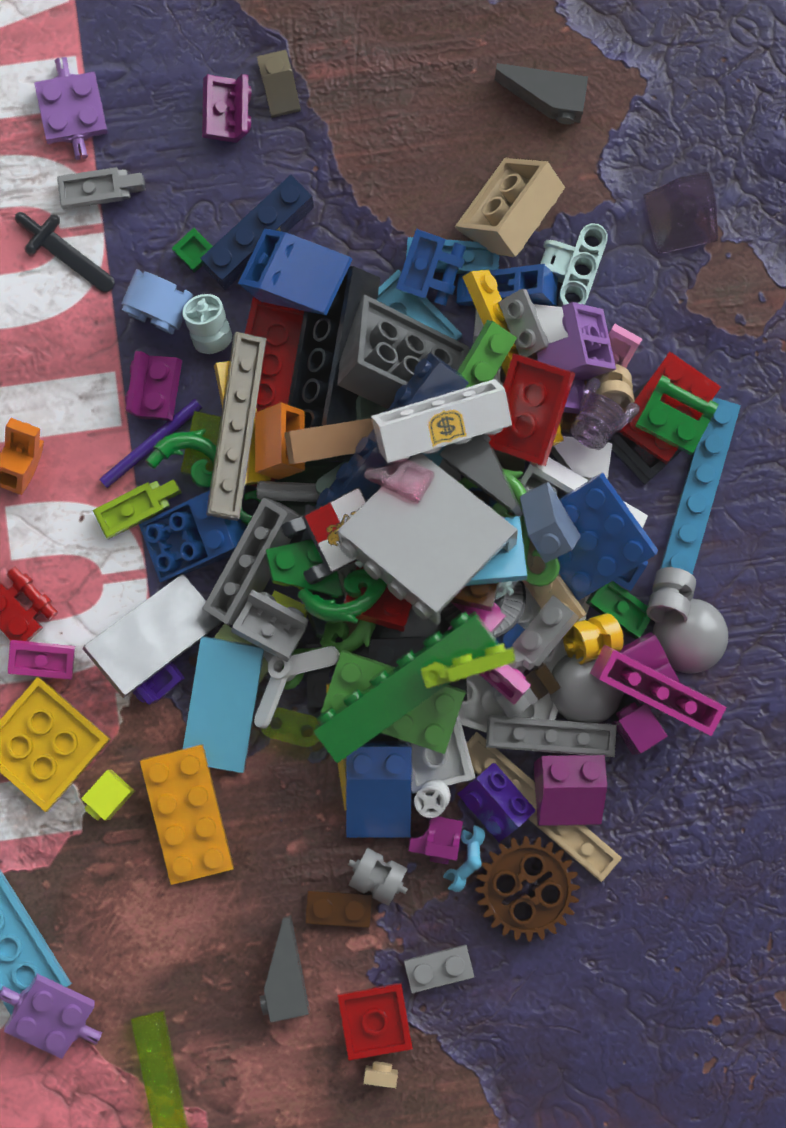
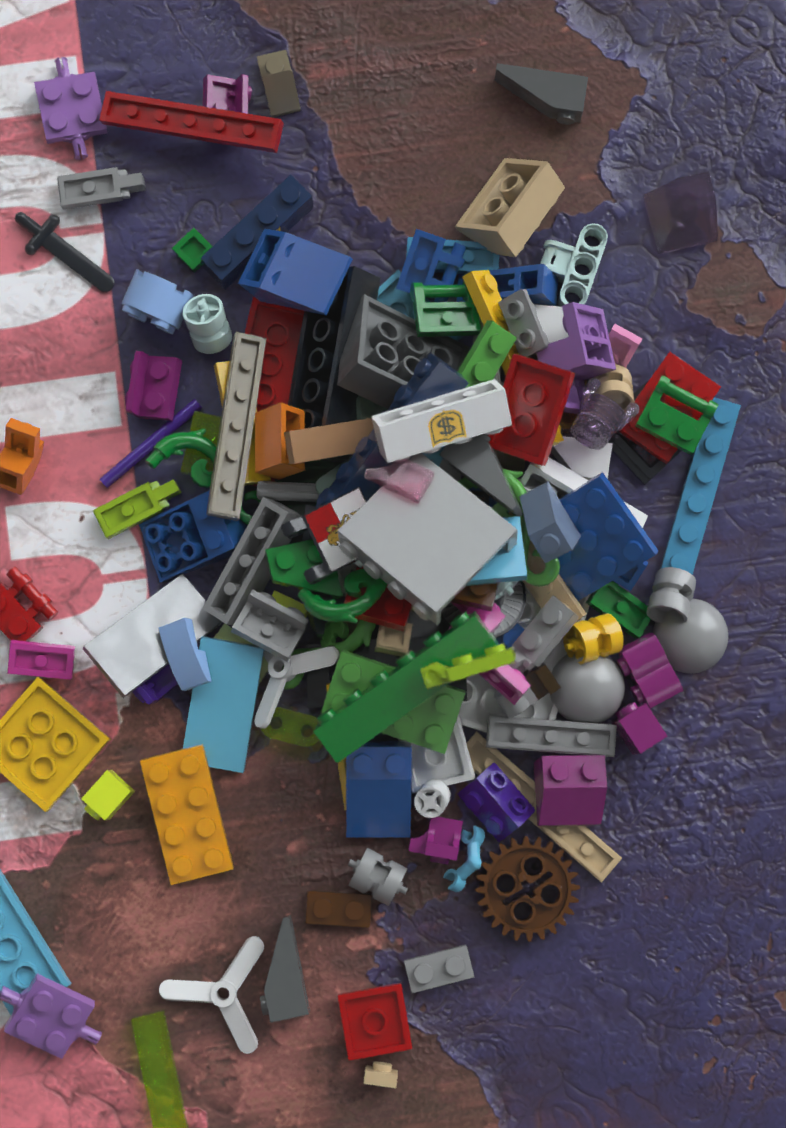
dark pink brick [590,644,727,736] -> none
none -> red plate [99,91,284,153]
none -> light blue slope [159,618,211,691]
none -> white piece [159,936,264,1054]
none -> tan tile [375,623,413,656]
none -> green plate [410,282,481,337]

